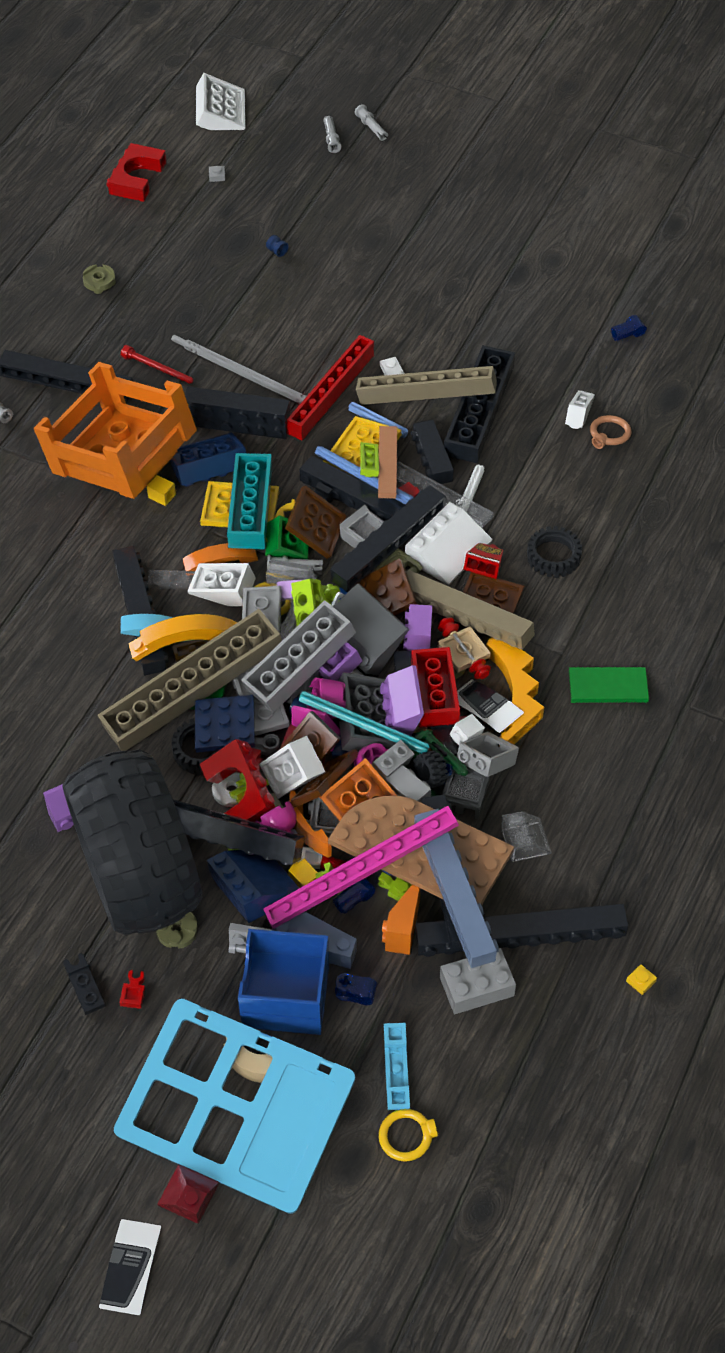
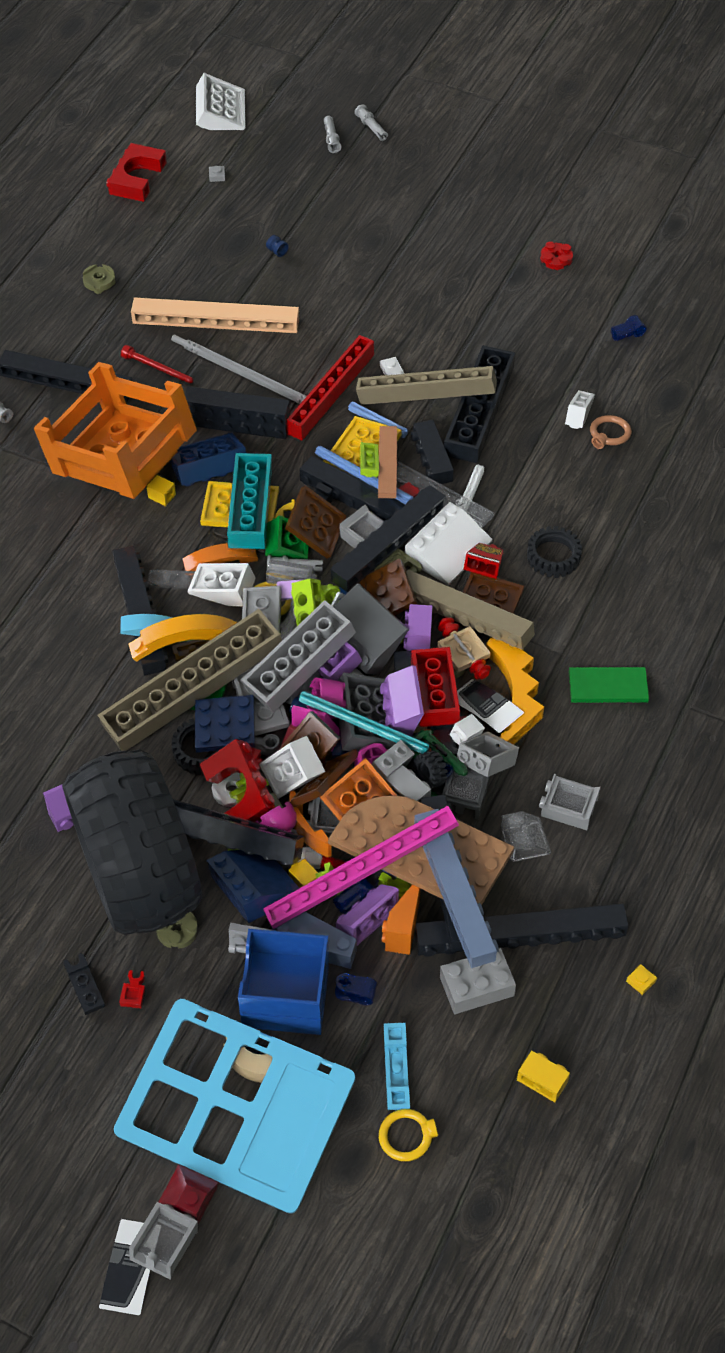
none -> window [129,1202,198,1280]
none -> light nougat brick [131,298,299,333]
none -> medium lavender slope [336,884,399,946]
none -> yellow brick [517,1051,570,1102]
none -> light grey window [539,774,601,830]
none -> red plate [540,242,573,270]

